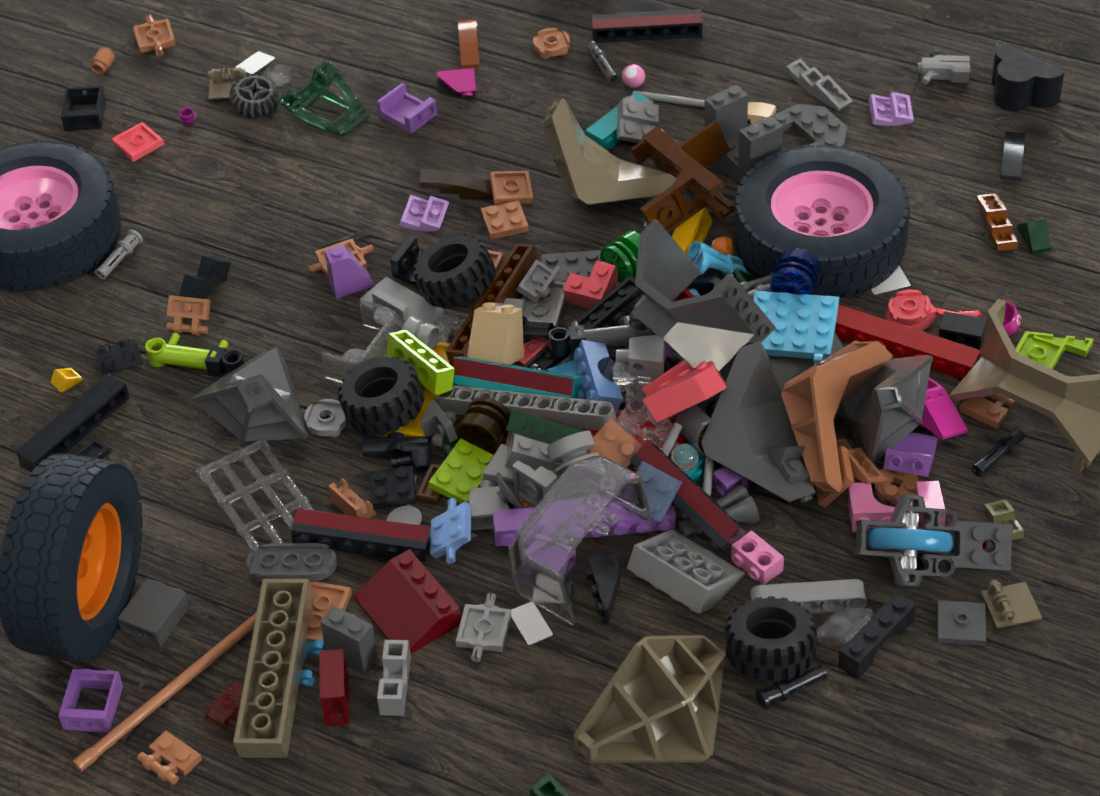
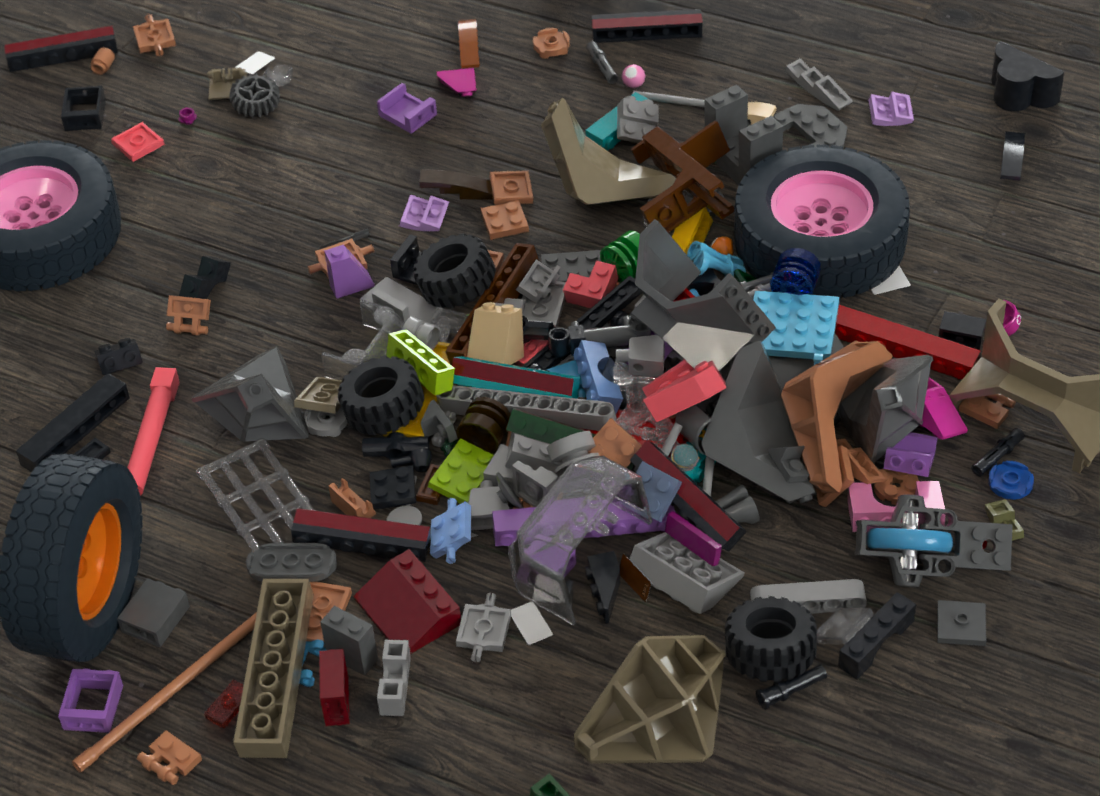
yellow slope [51,368,83,393] -> none
light grey pin [95,229,143,280] -> none
lime piece [145,333,244,377] -> none
clear green windscreen [276,60,370,137] -> none
medium lavender brick [713,466,748,497] -> none
bright pink brick [731,530,784,585] -> none
coral piece [885,289,982,331] -> none
light grey piece [917,49,970,85] -> none
dark orange slope [976,193,1018,251] -> none
dark tan hinge [981,580,1042,628] -> none
lime wing [1015,331,1094,369] -> none
dark green slope [1017,219,1052,254] -> none
none -> black brick [5,26,118,72]
none -> coral brick [127,367,180,496]
none -> dark tan tile [294,377,342,414]
none -> reddish brown sticker [619,554,651,602]
none -> magenta tile [665,511,722,567]
none -> blue tile [988,461,1034,500]

